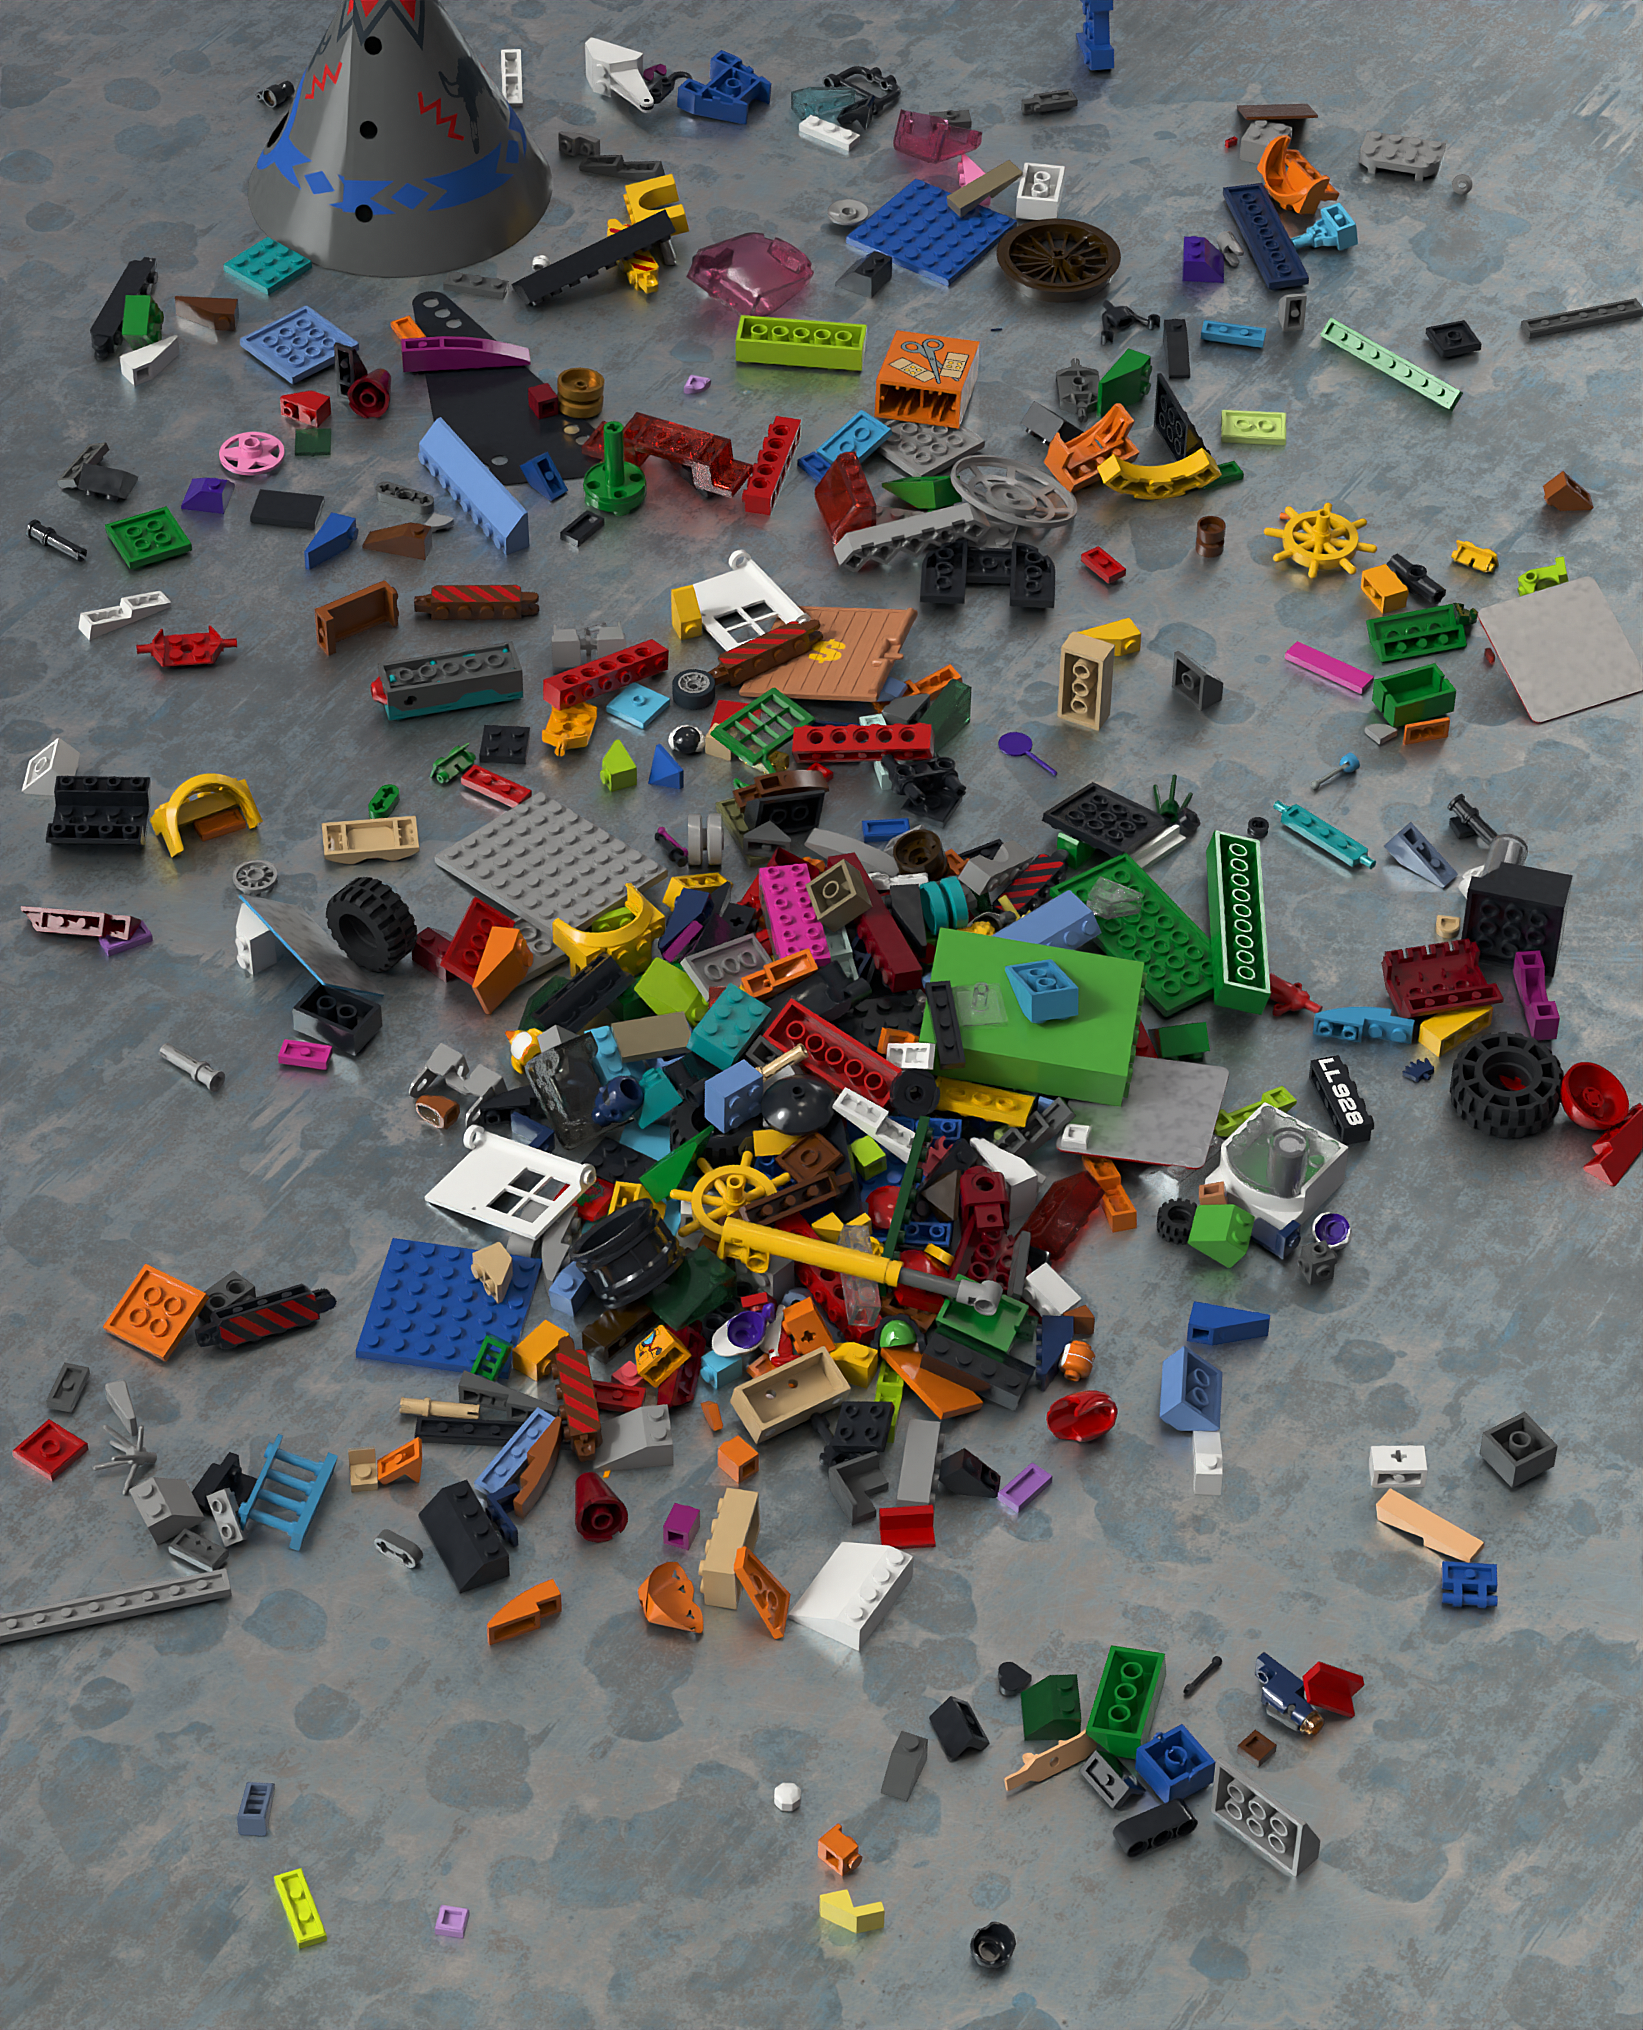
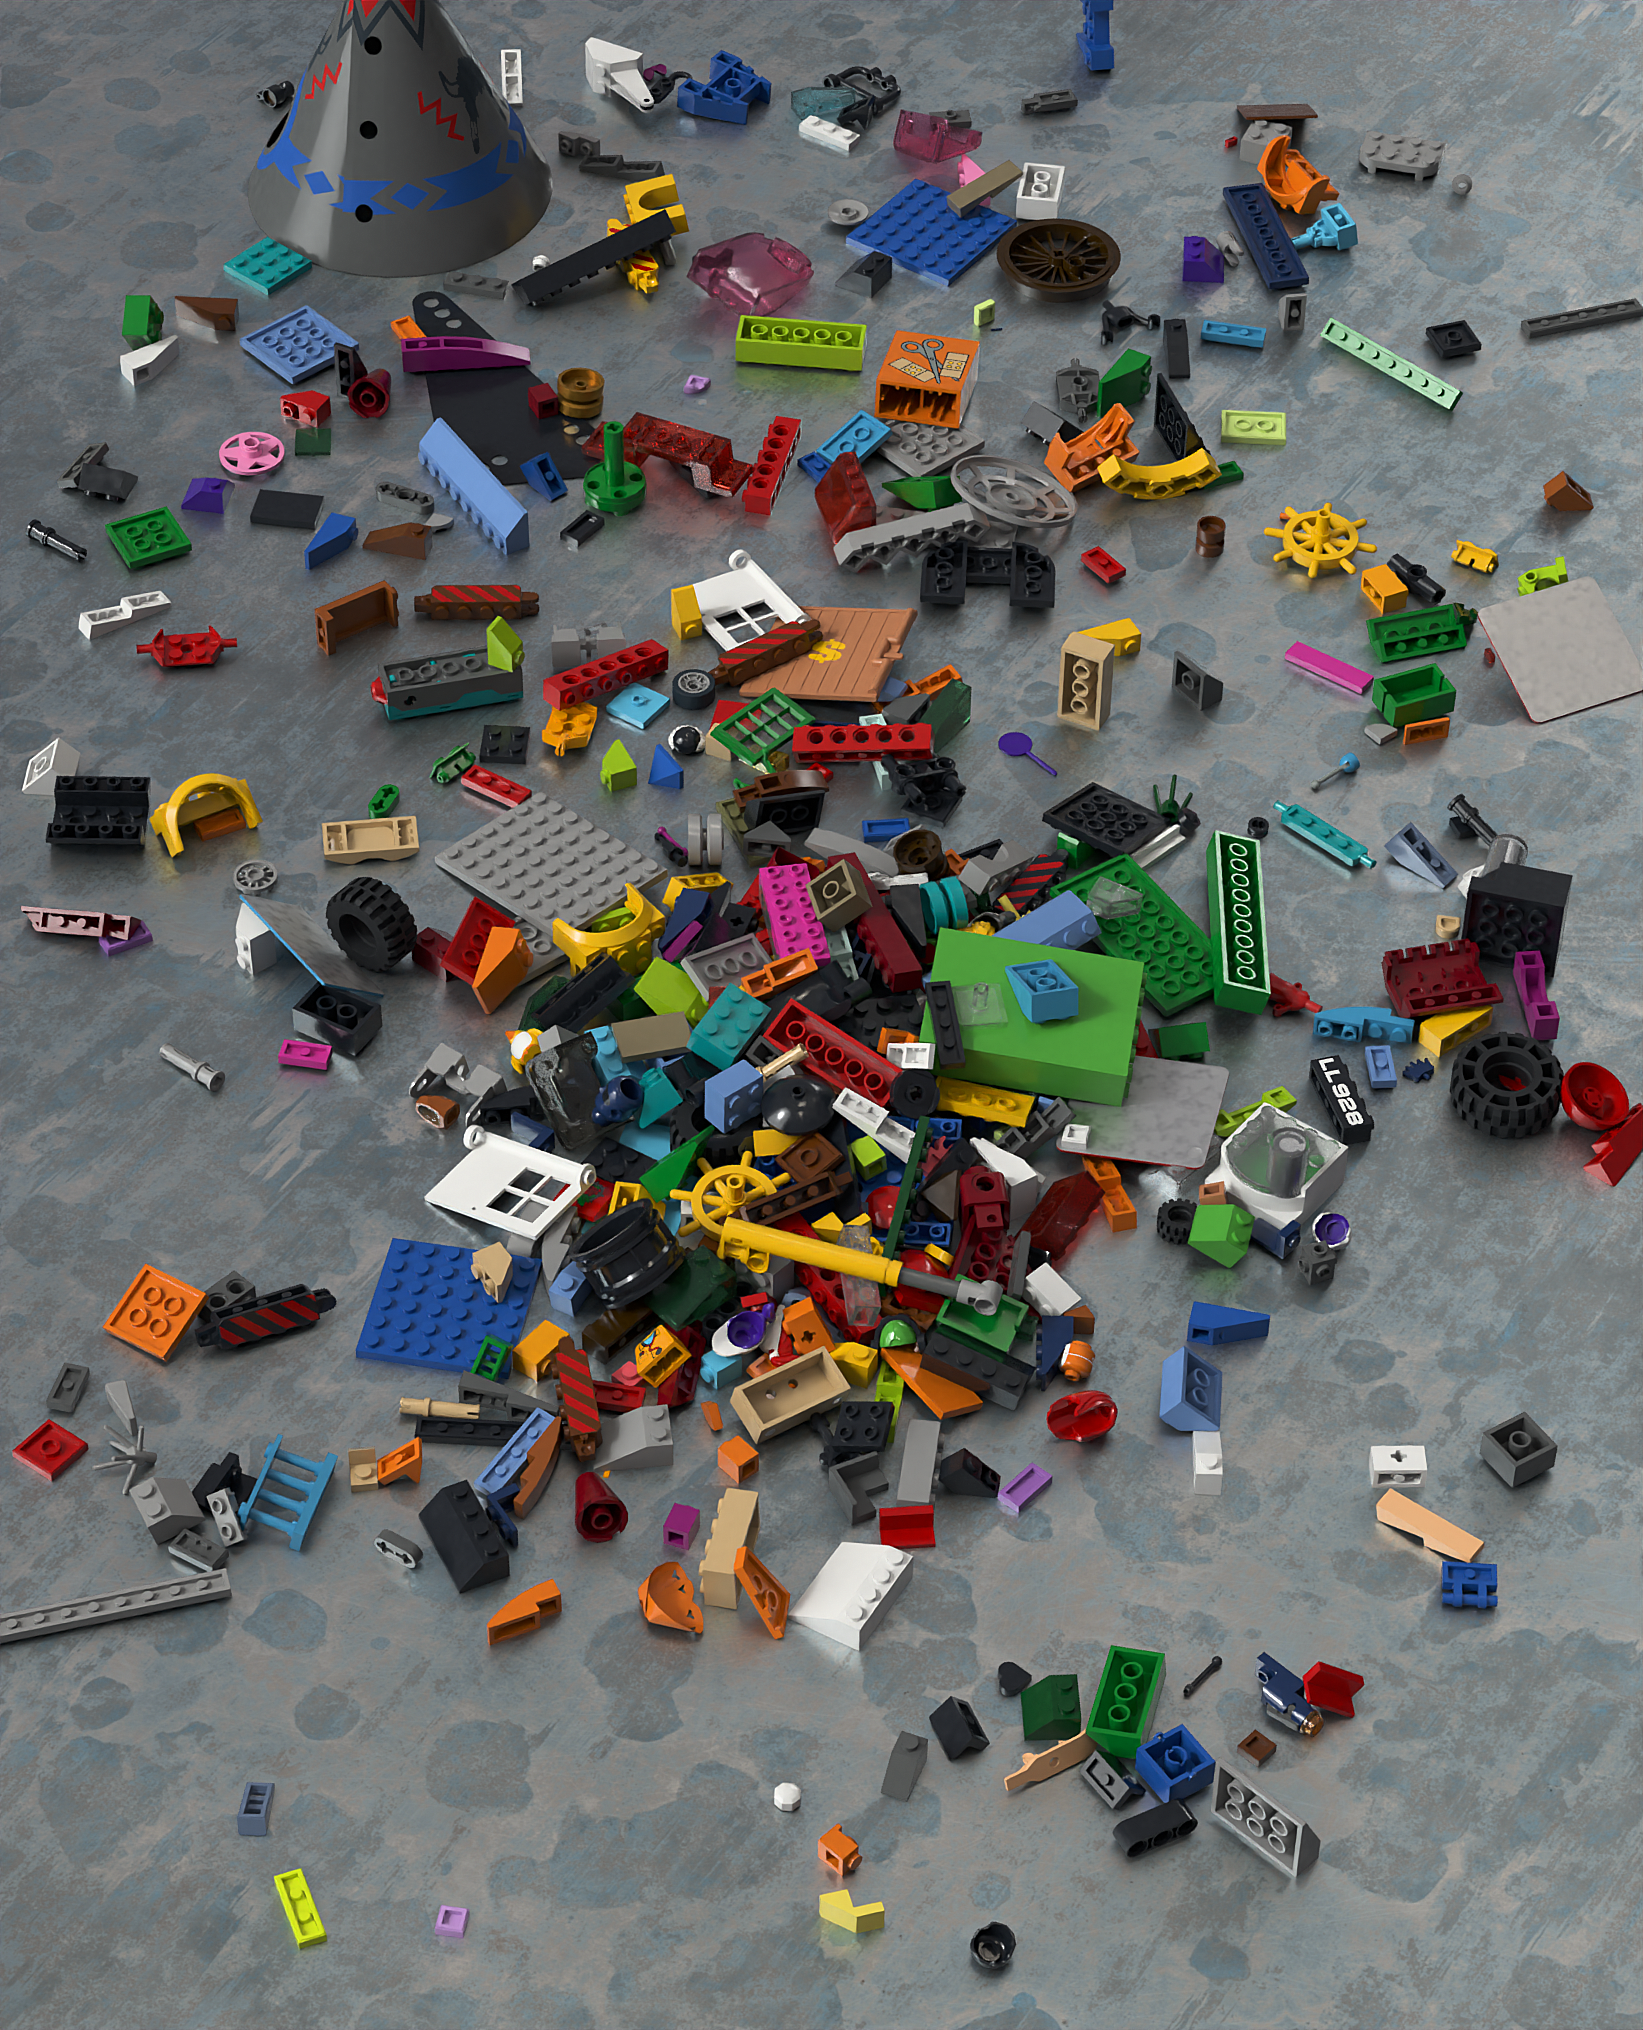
black hinge [90,257,158,361] -> none
none -> lime slope [487,616,525,672]
none -> yellowish green tile [974,299,995,327]
none -> medium blue plate [1364,1045,1397,1088]

